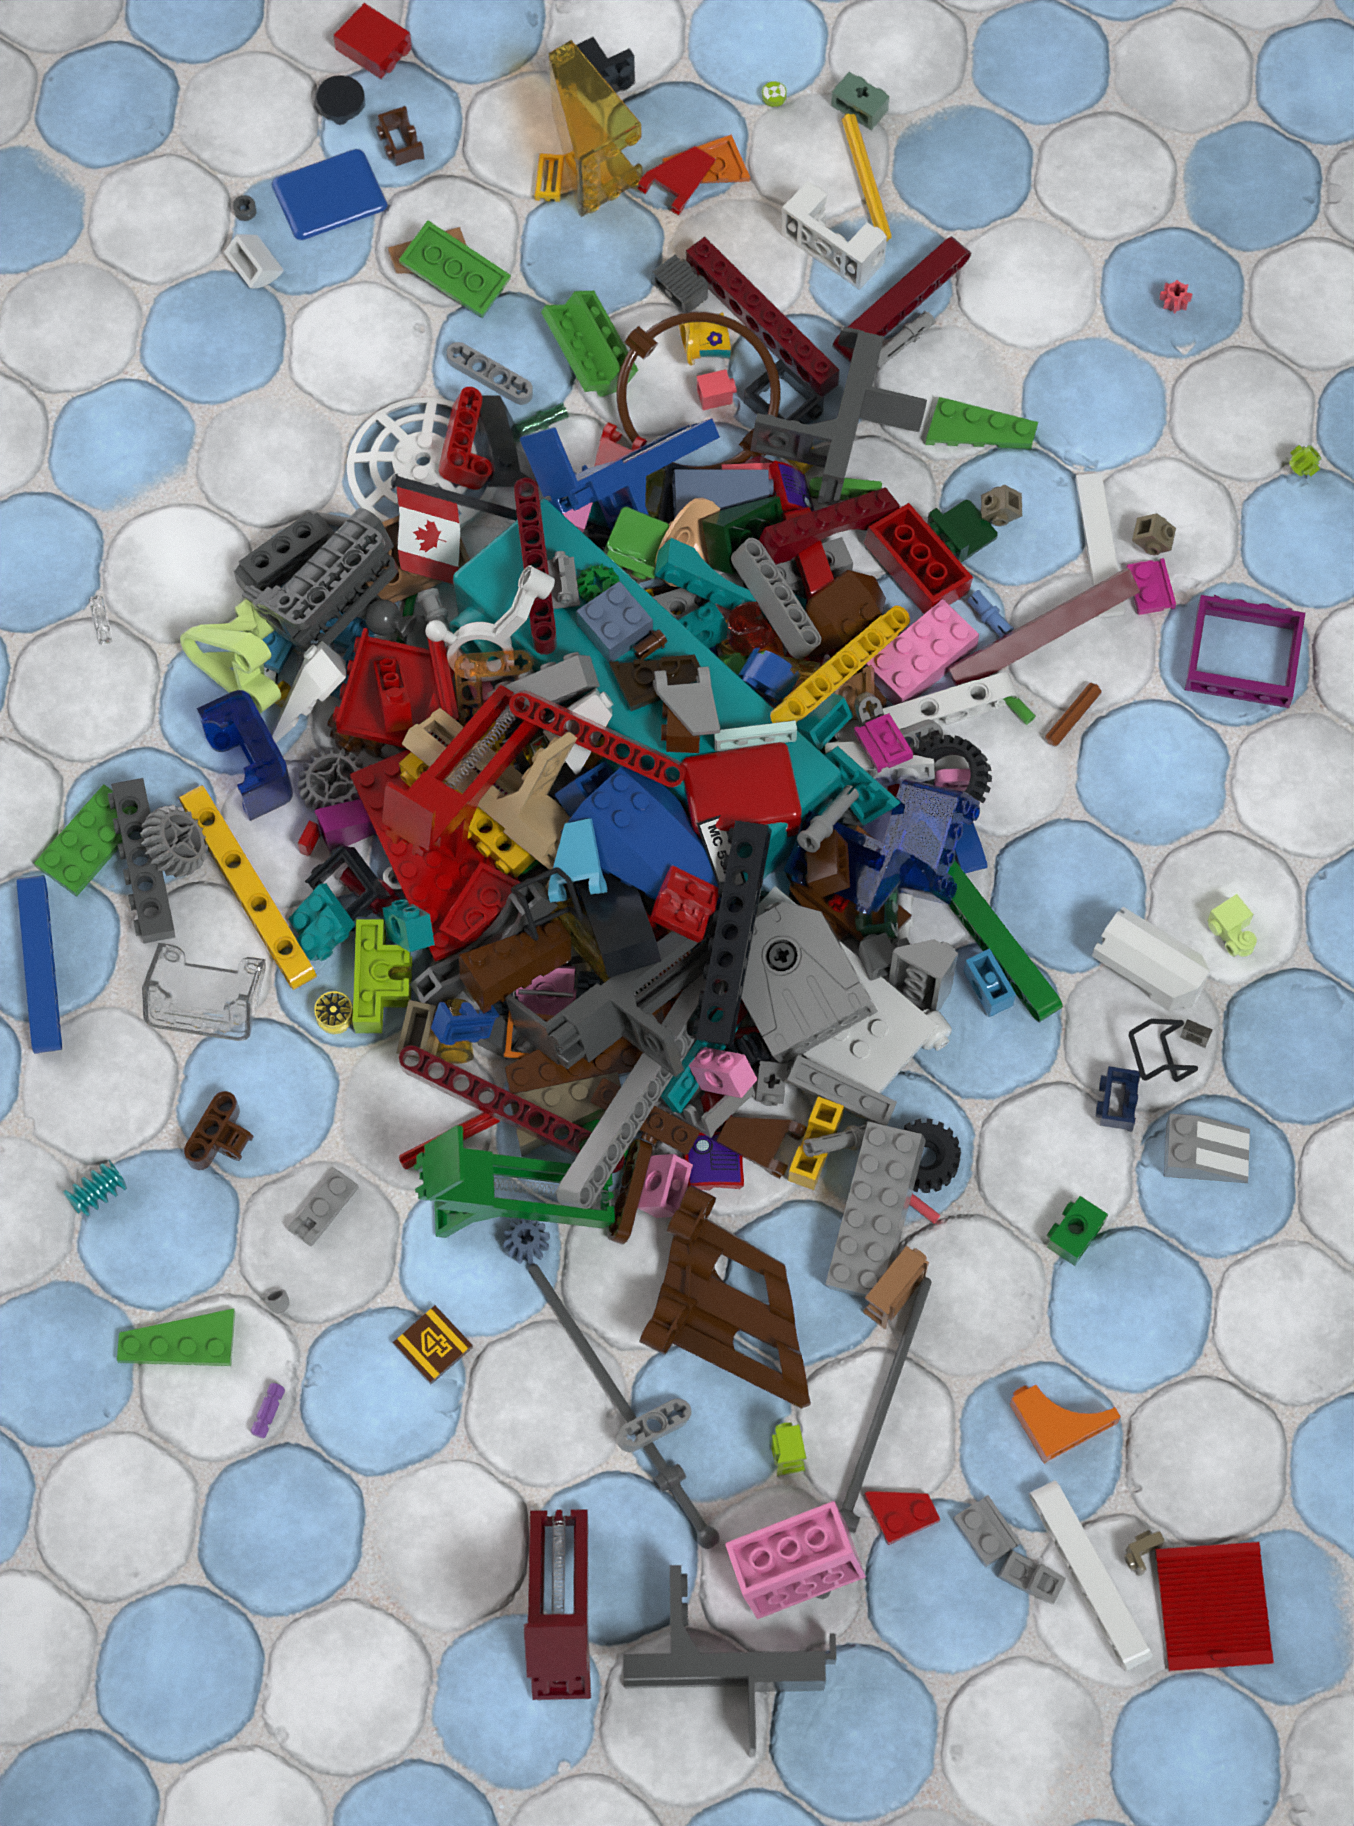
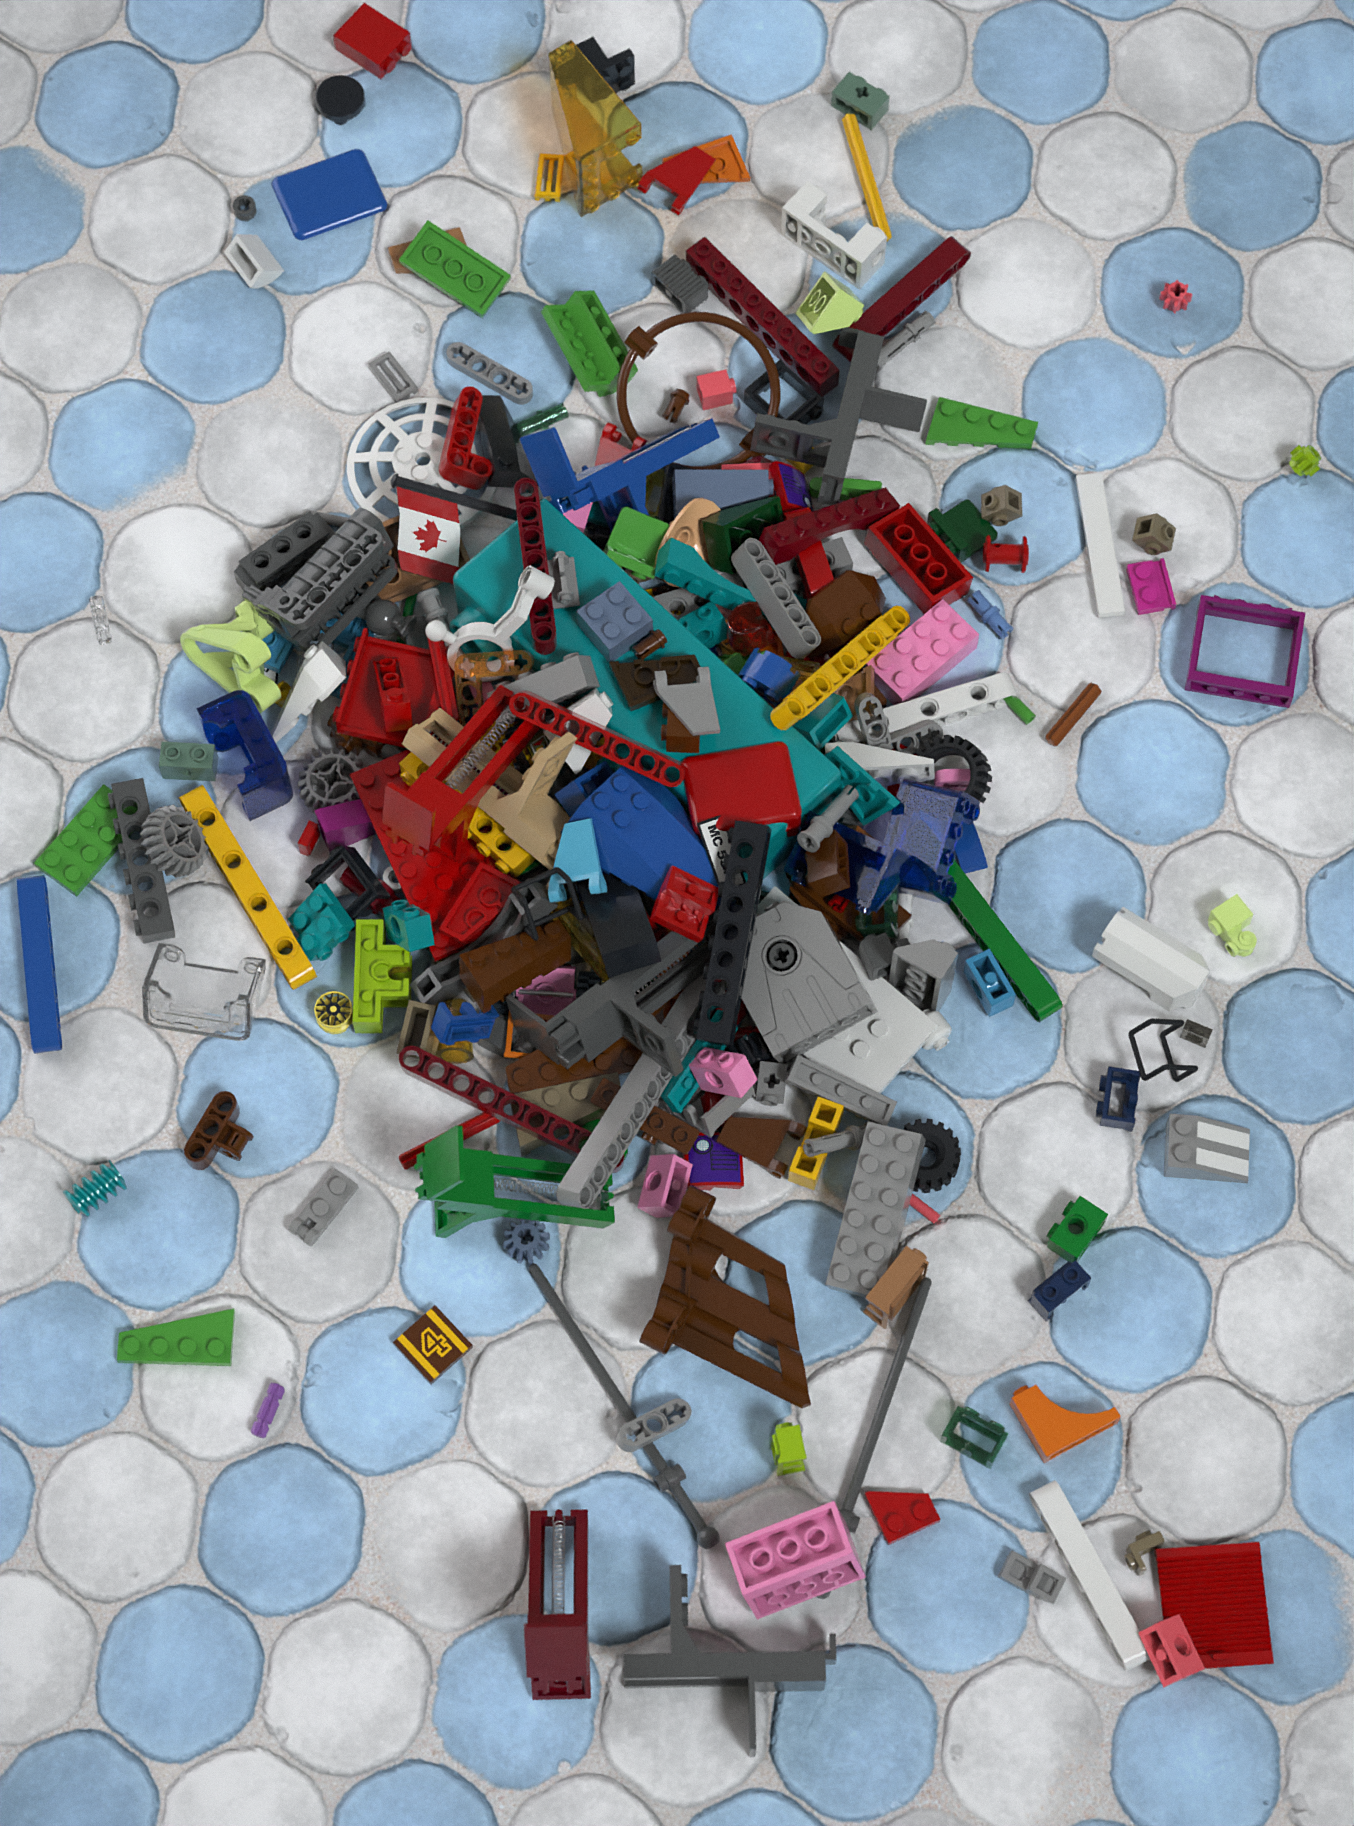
light grey hinge [265,1289,289,1314] -> none
reddish brown window [376,106,424,166] -> none
green gear [577,563,619,602] -> none
reddish brown beam [608,1139,652,1245] -> none
yellow hat [679,312,731,366] -> none
light aqua tile [714,721,797,751] -> none
lime tile [762,81,787,107] -> none
dark pink plate [854,713,913,773] -> none
tile [947,568,1140,686] -> none
light grey plate [953,1495,1021,1568] -> none
none -> sand green brick [159,742,218,781]
none -> light grey tile [368,351,418,403]
none -> reddish brown pin [662,389,690,423]
none -> yellowish green slope [796,271,864,334]
none -> clear green window [940,1406,1009,1469]
none -> red hose [983,535,1029,573]
none -> dark blue window [1027,1260,1091,1321]
none -> coral brick [1138,1614,1205,1687]

